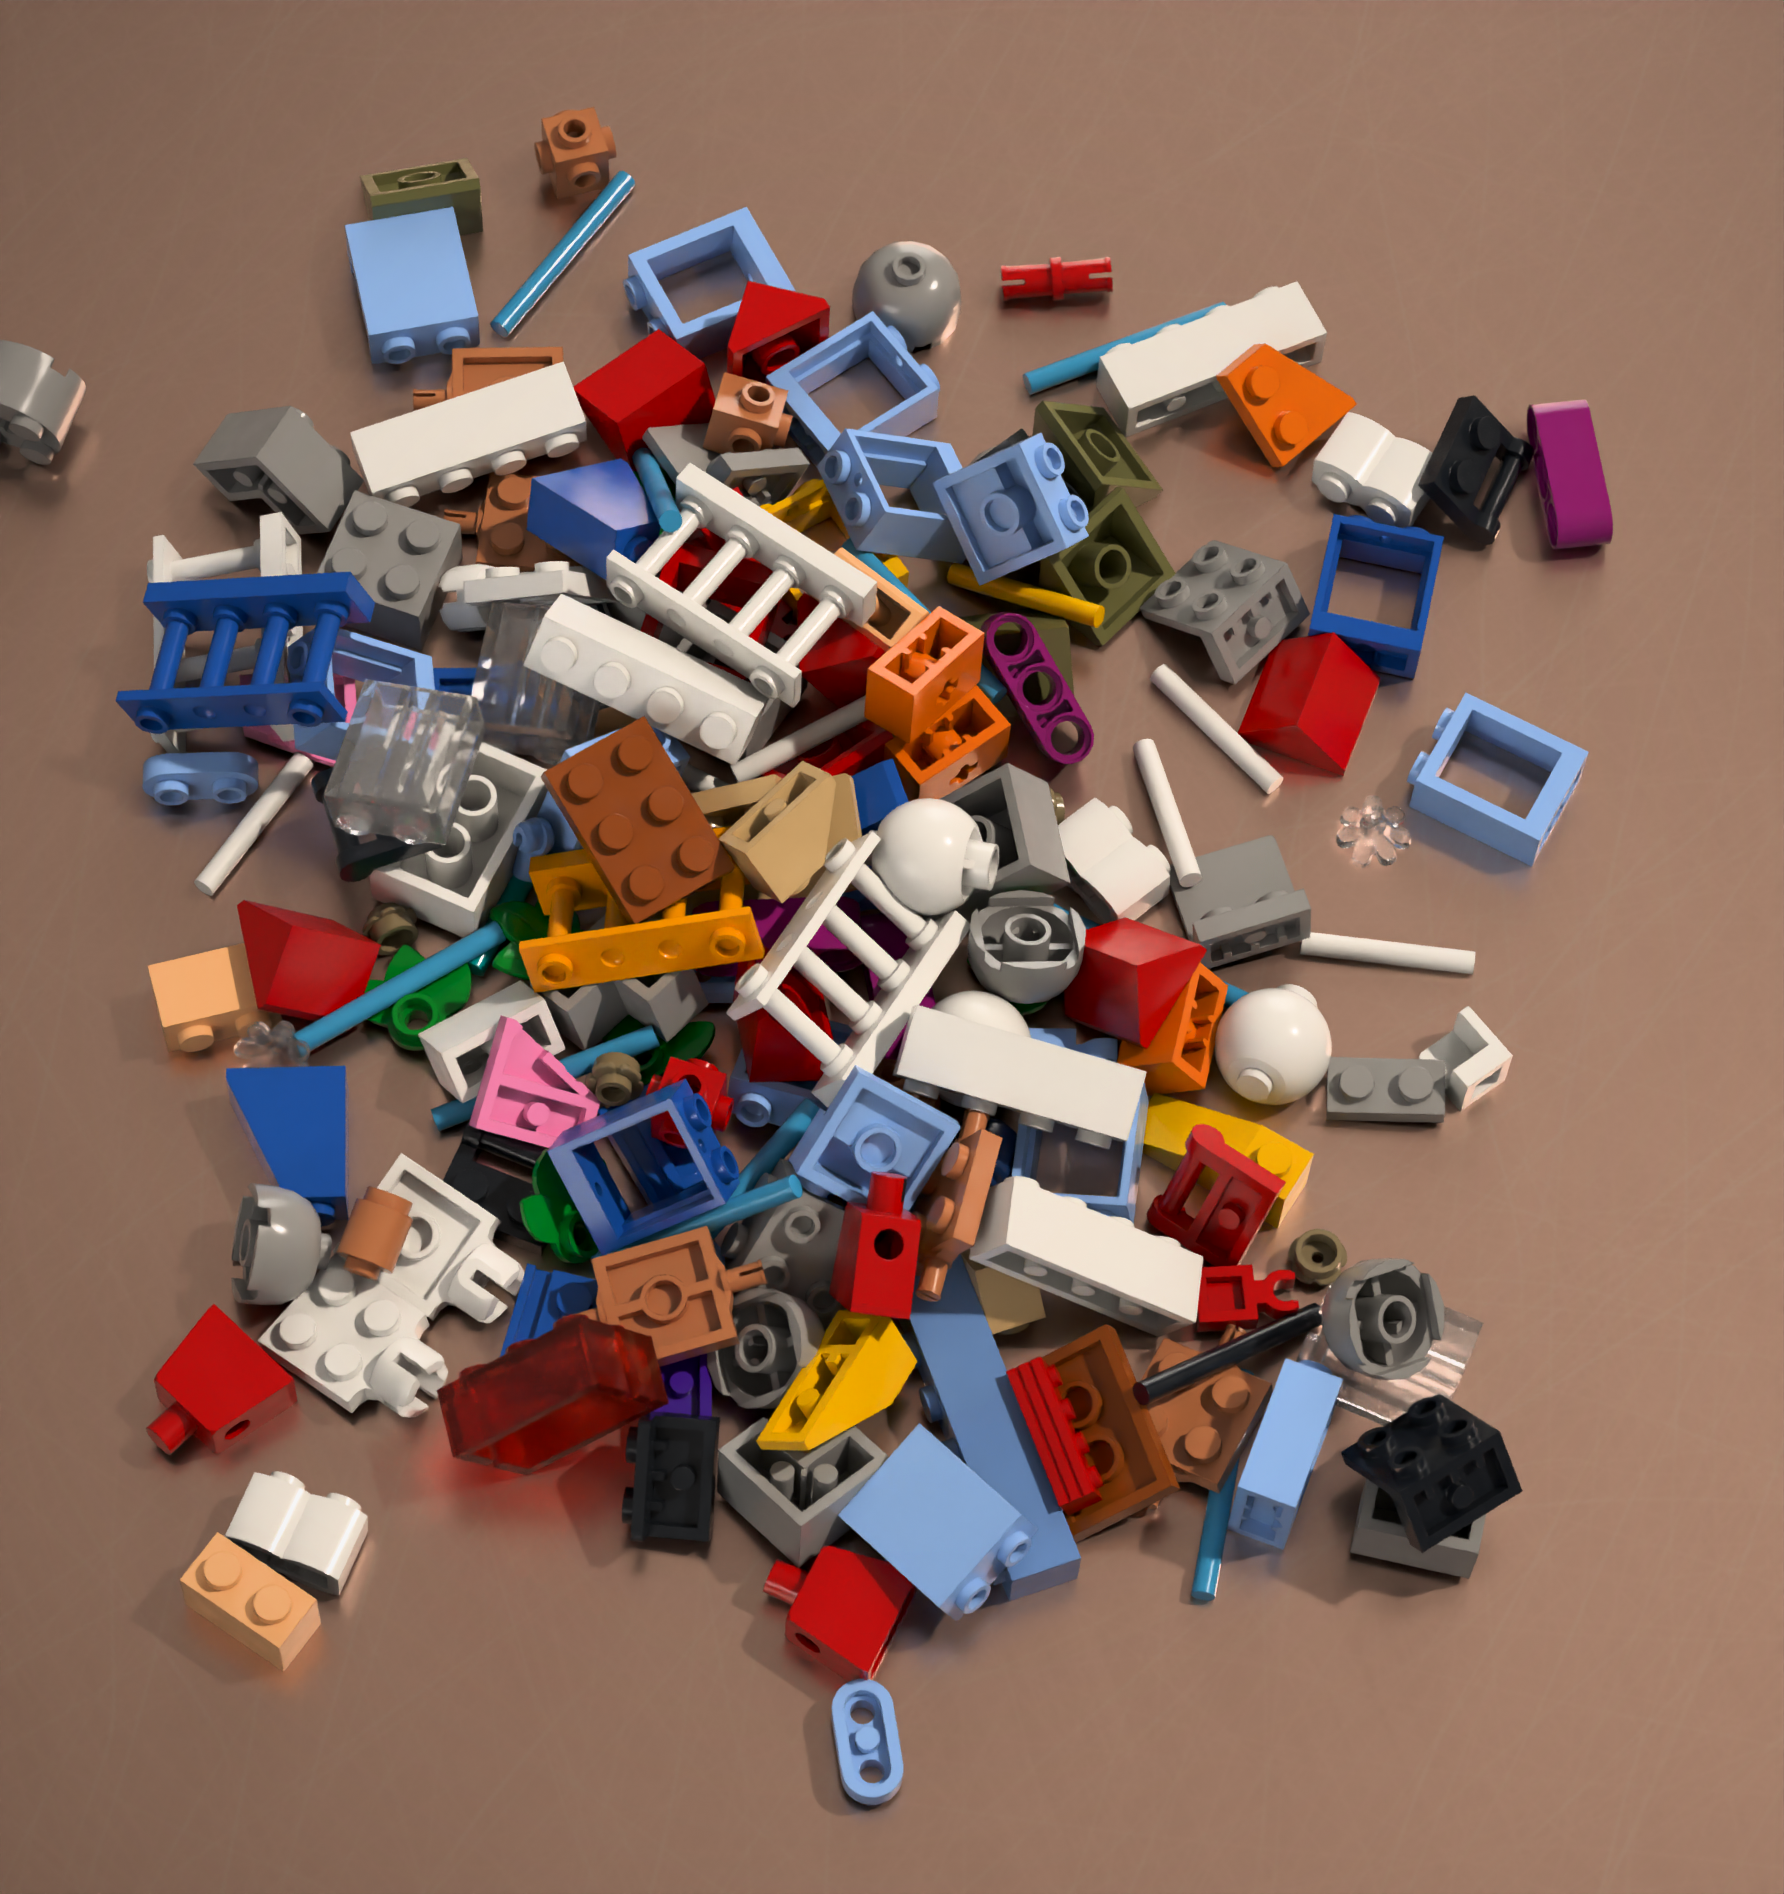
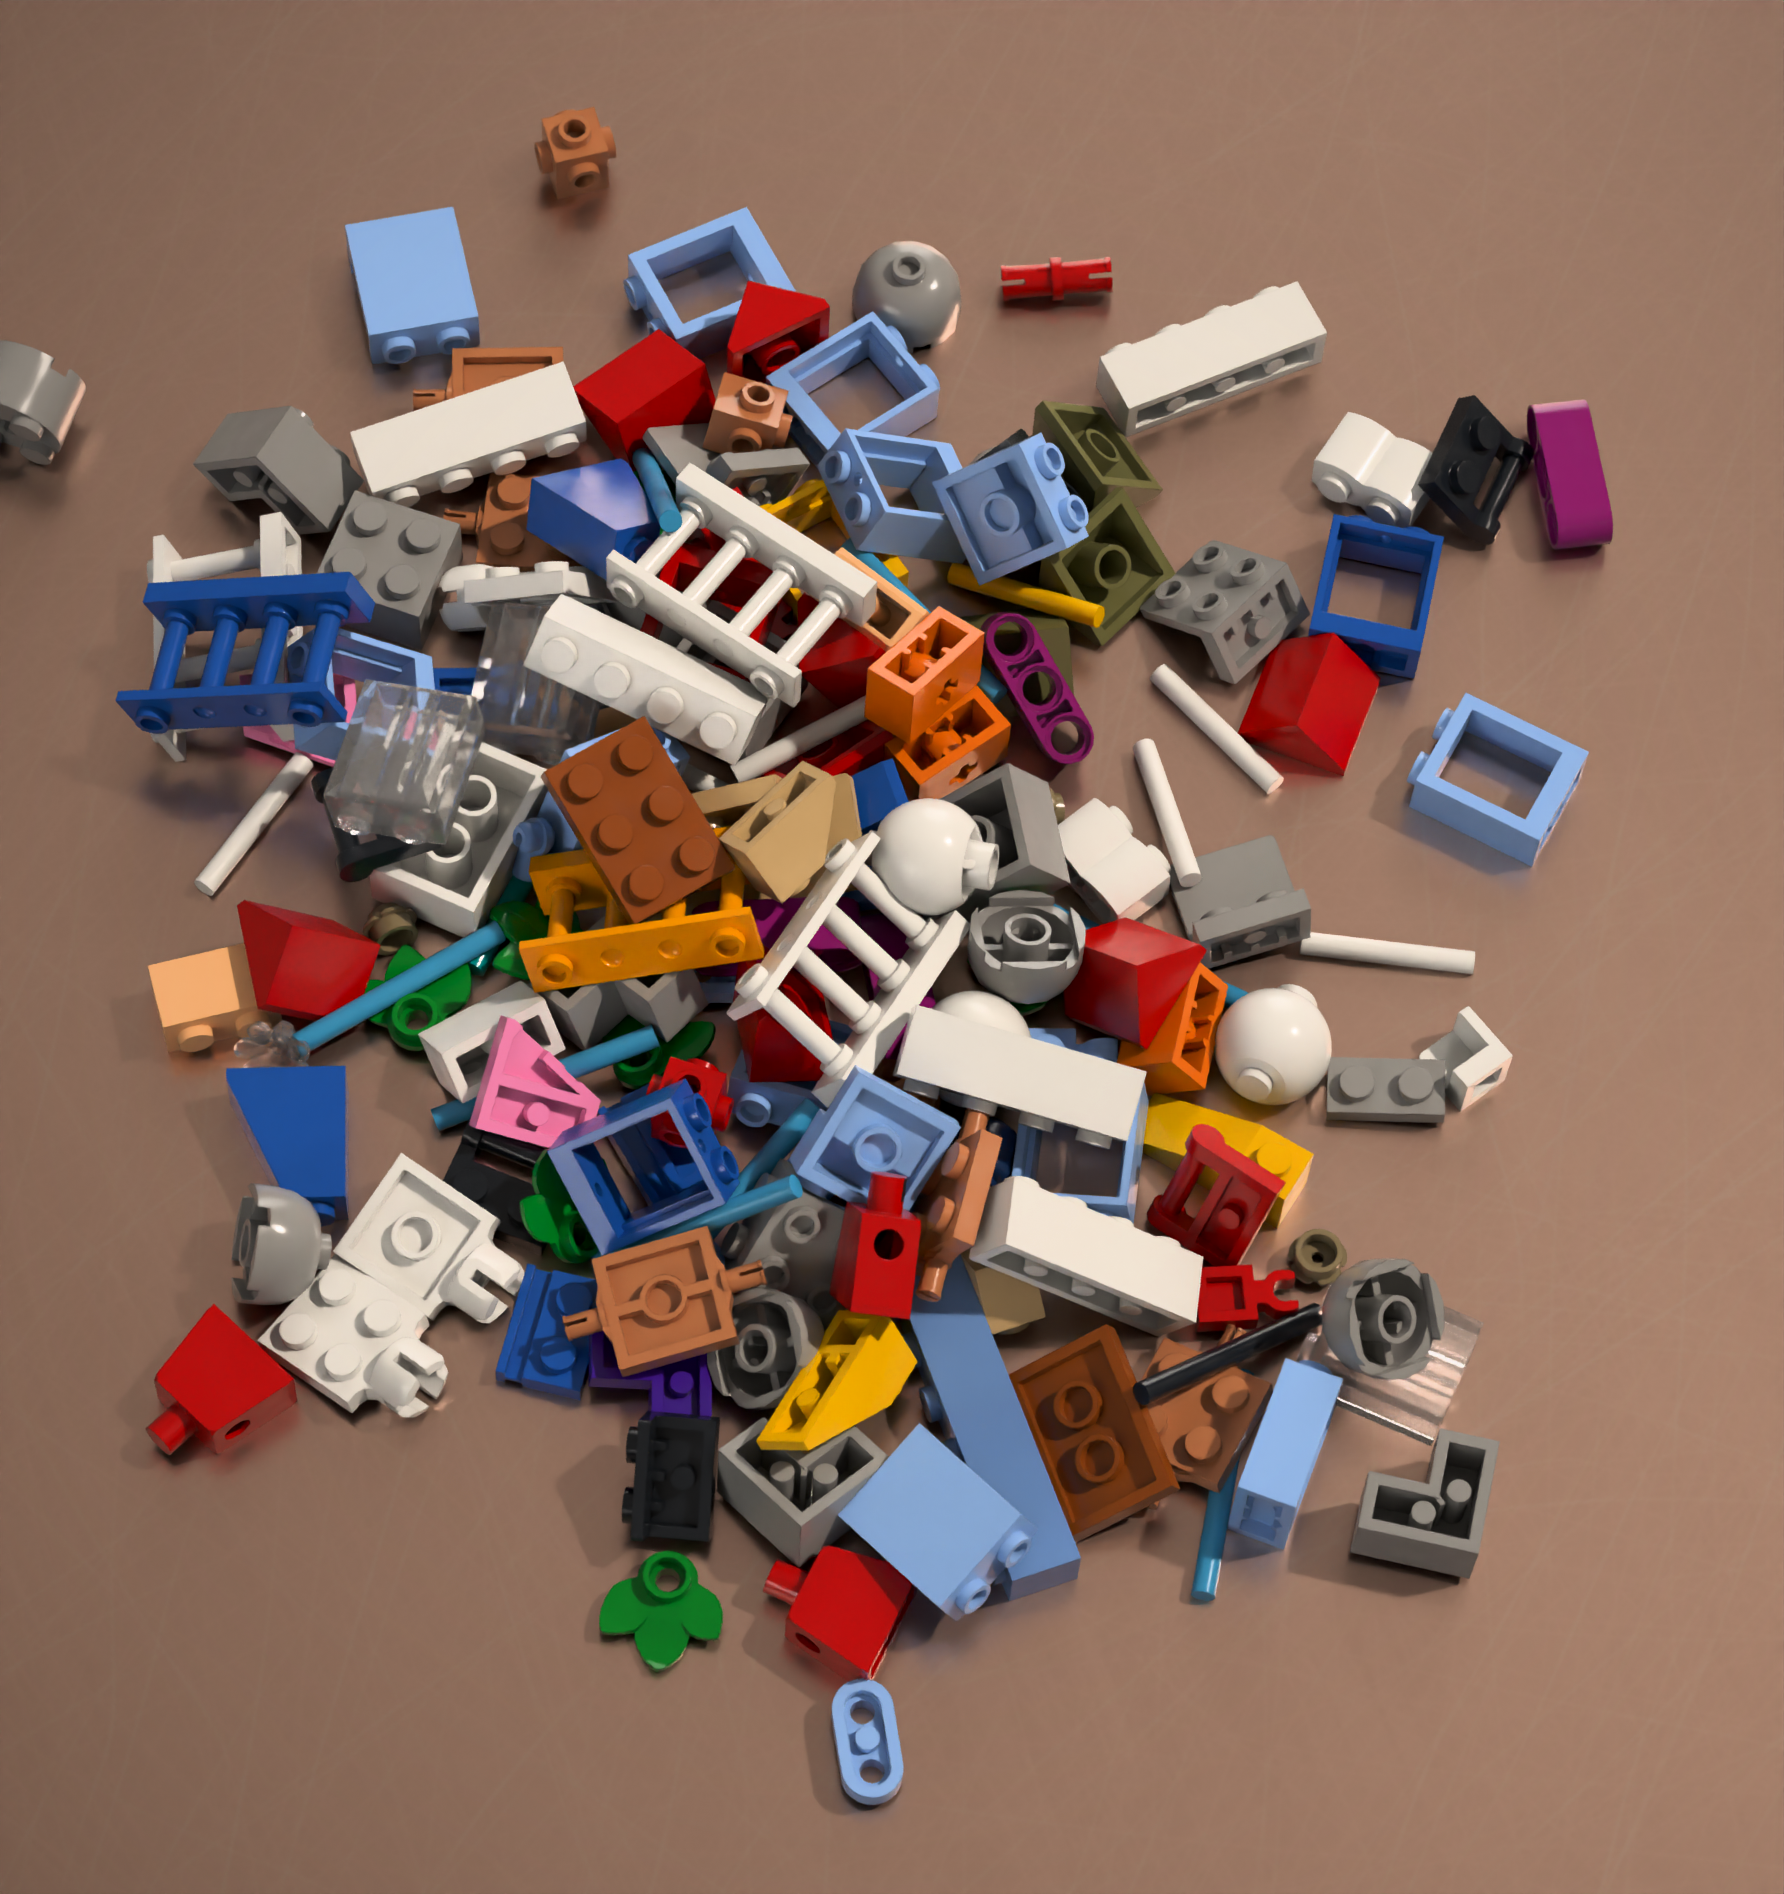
light blue plate [143,752,258,805] -> none
light nougat brick [180,1532,321,1672] -> none
white brick [225,1471,368,1595] -> none
nougat brick [336,1187,413,1281] -> none
olive slope [360,158,483,236] -> none
clear red piece [437,1314,669,1476] -> none
dark azure bar [490,171,636,337] -> none
dark tan plate [585,1052,644,1106] -> none
red piece [1006,1356,1104,1515] -> none
dark azure bar [1023,302,1226,395] -> none
orange wing [1215,343,1357,467] -> none
clear plant [1336,796,1411,868] -> none
black bracket [1341,1394,1522,1553] -> none
none -> green plate [599,1551,723,1672]

